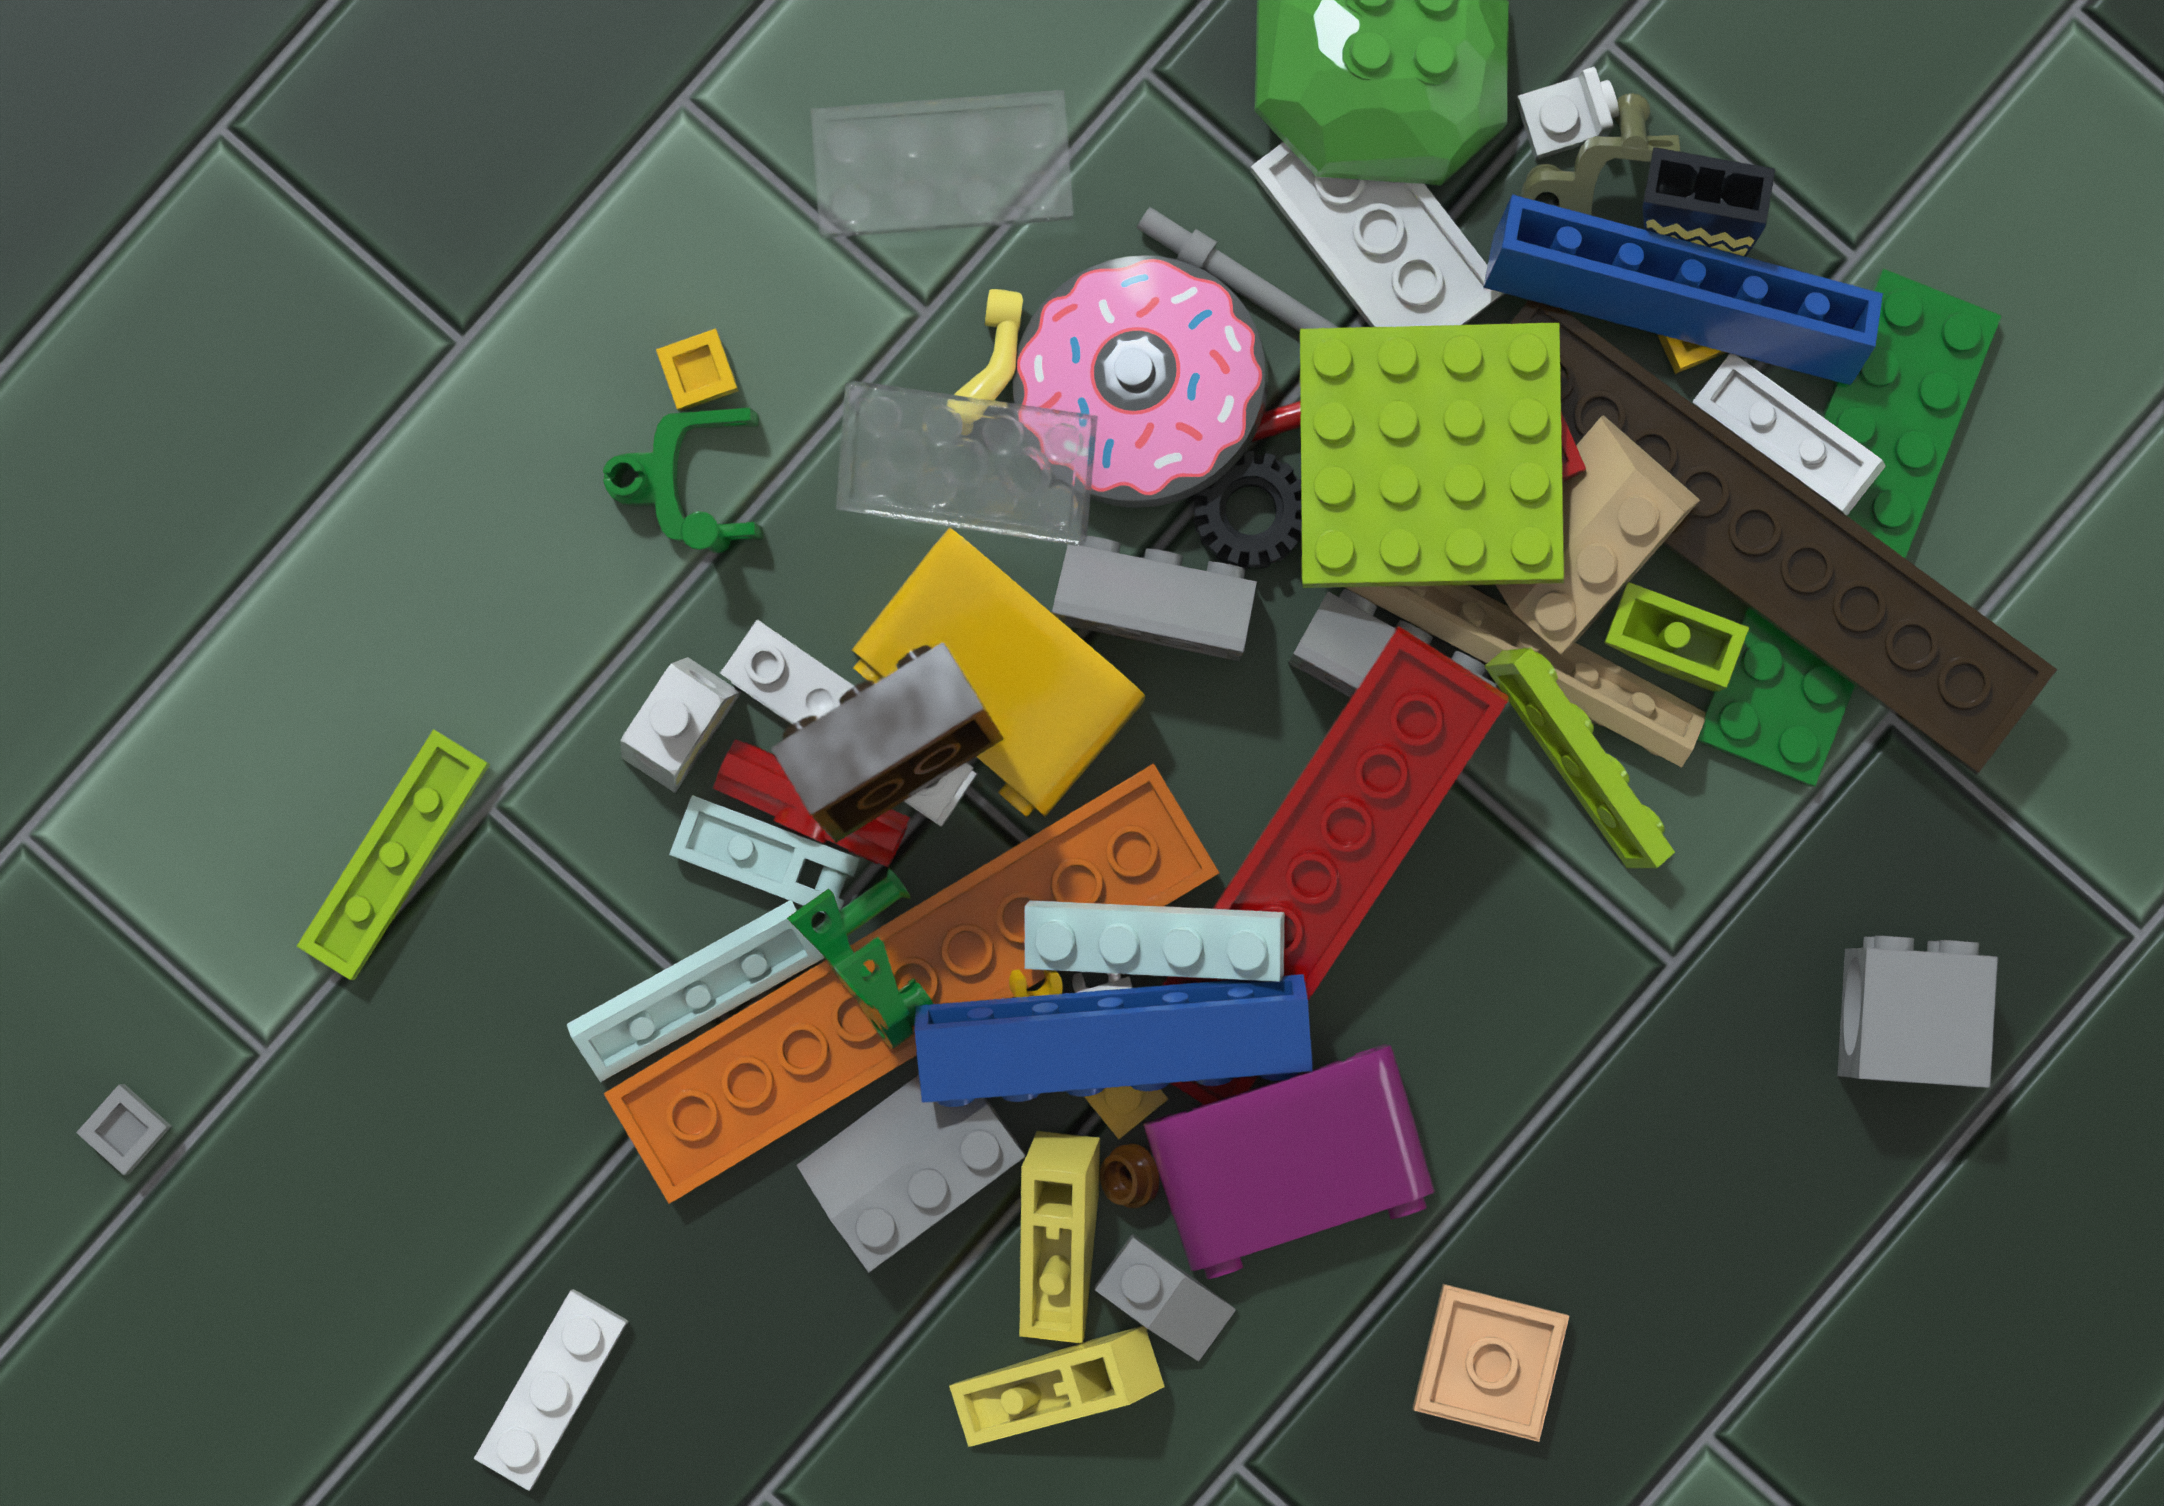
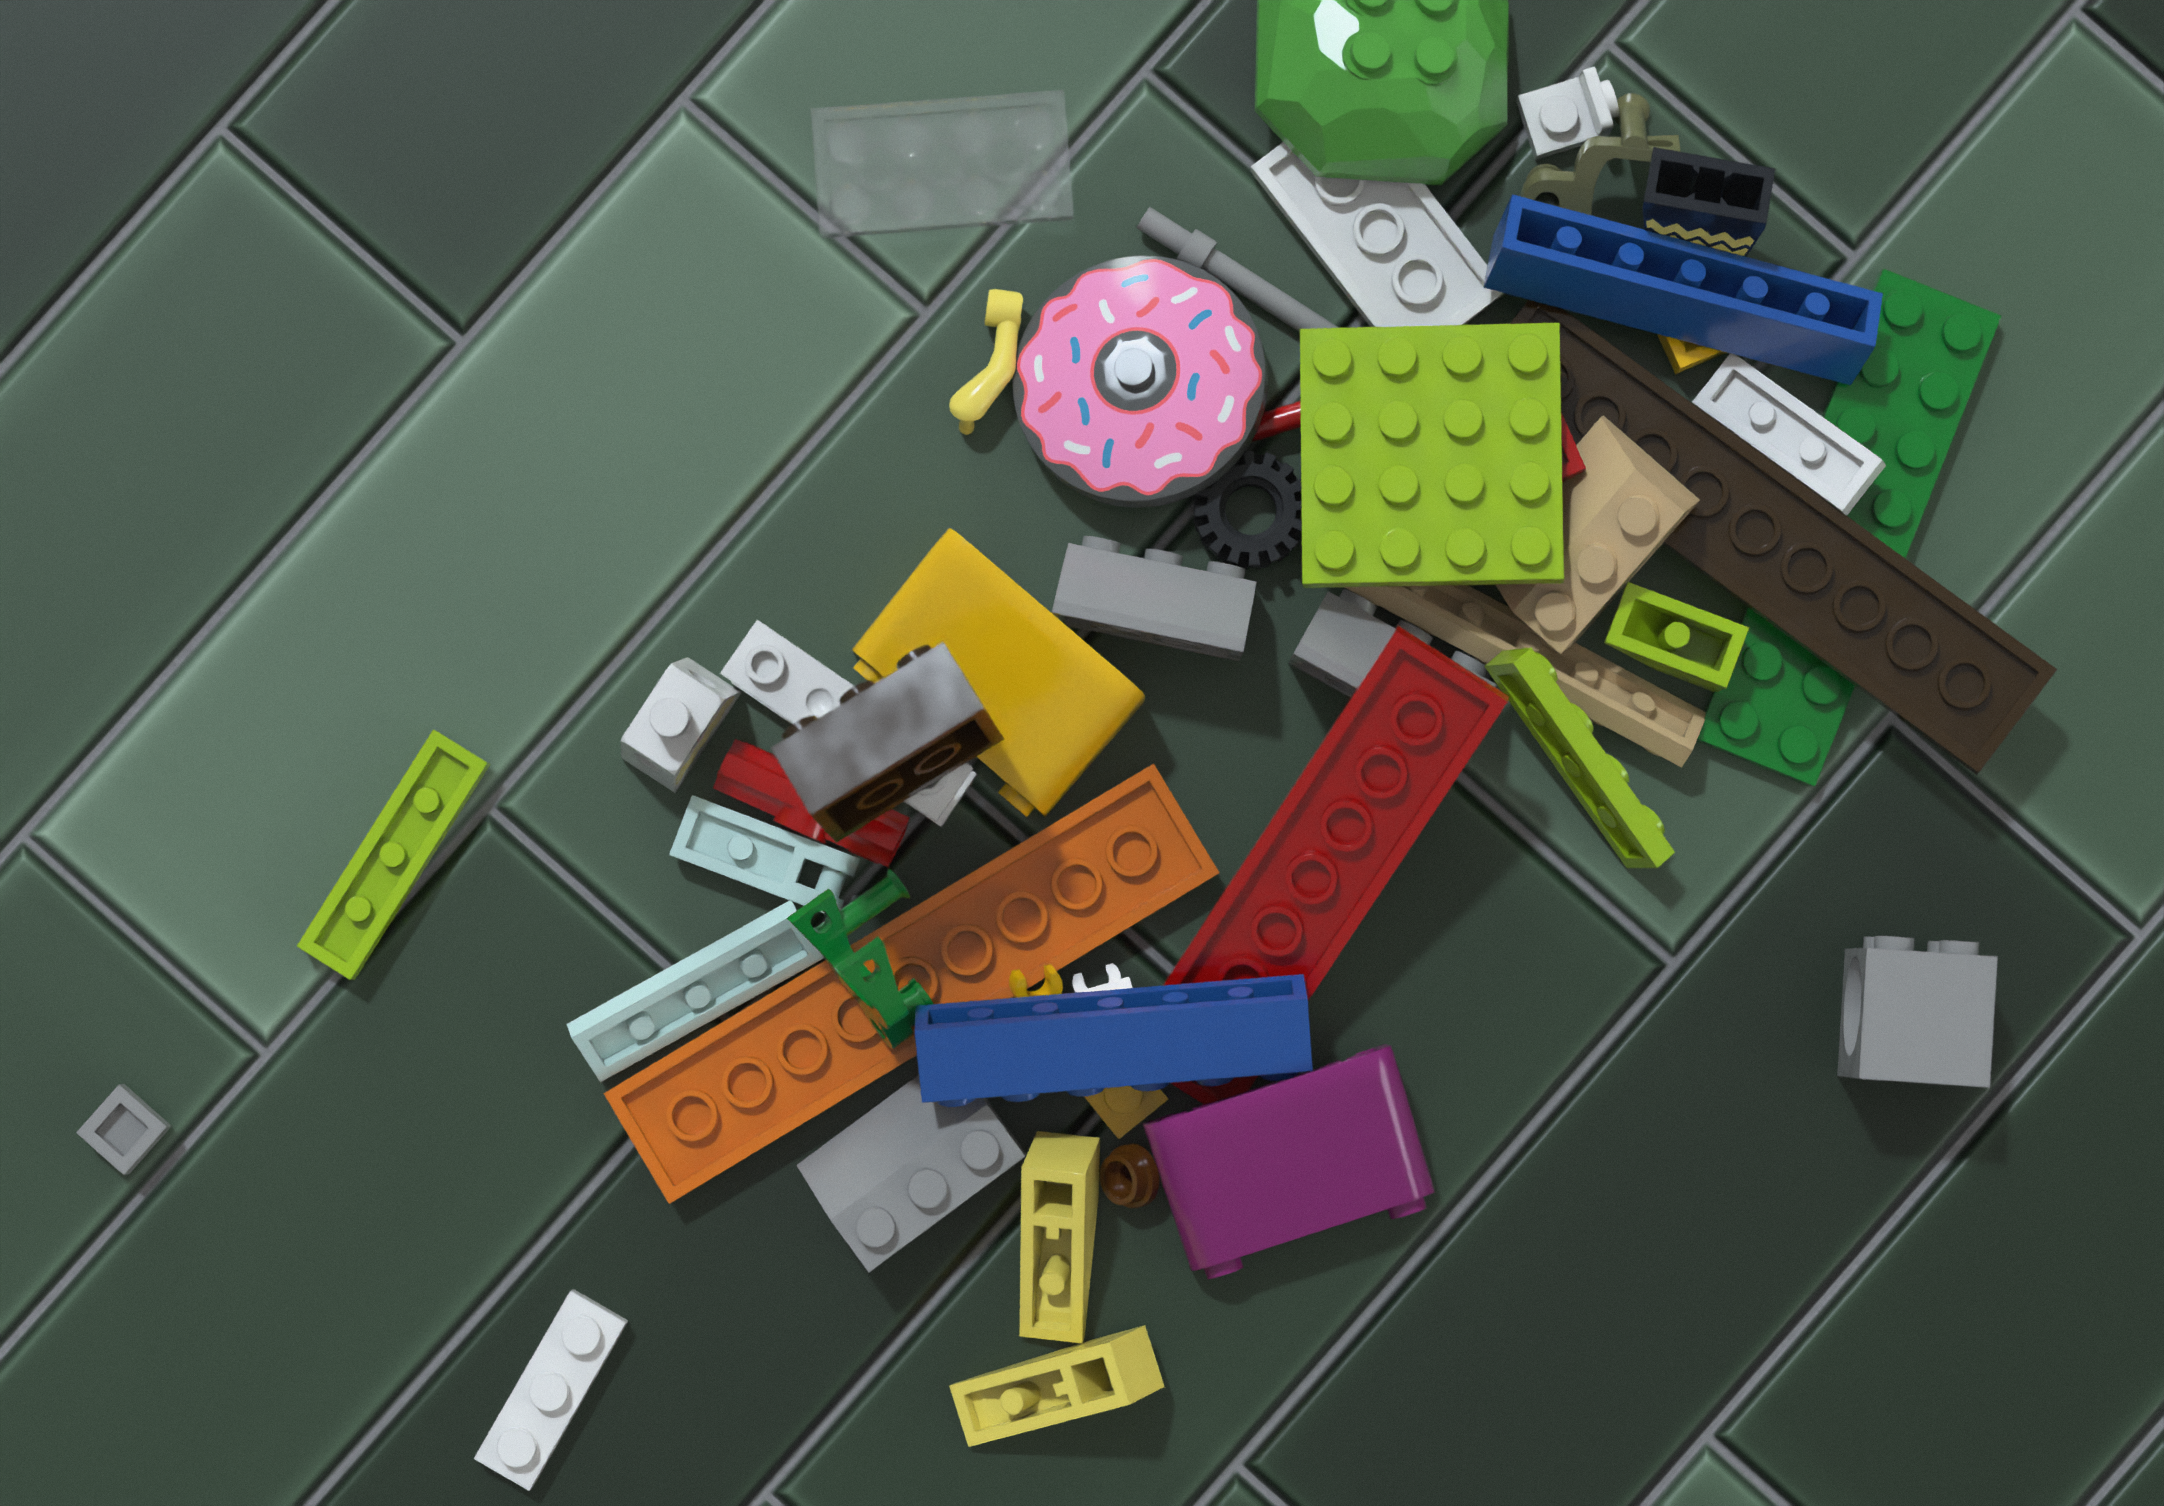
green piece [603,407,763,553] -> none
yellow plate [656,328,739,412] -> none
clear plate [836,381,1098,546] -> none
light aqua plate [1025,900,1284,982] -> none
light grey slope [1095,1233,1236,1362] -> none
light nougat plate [1412,1284,1570,1442] -> none

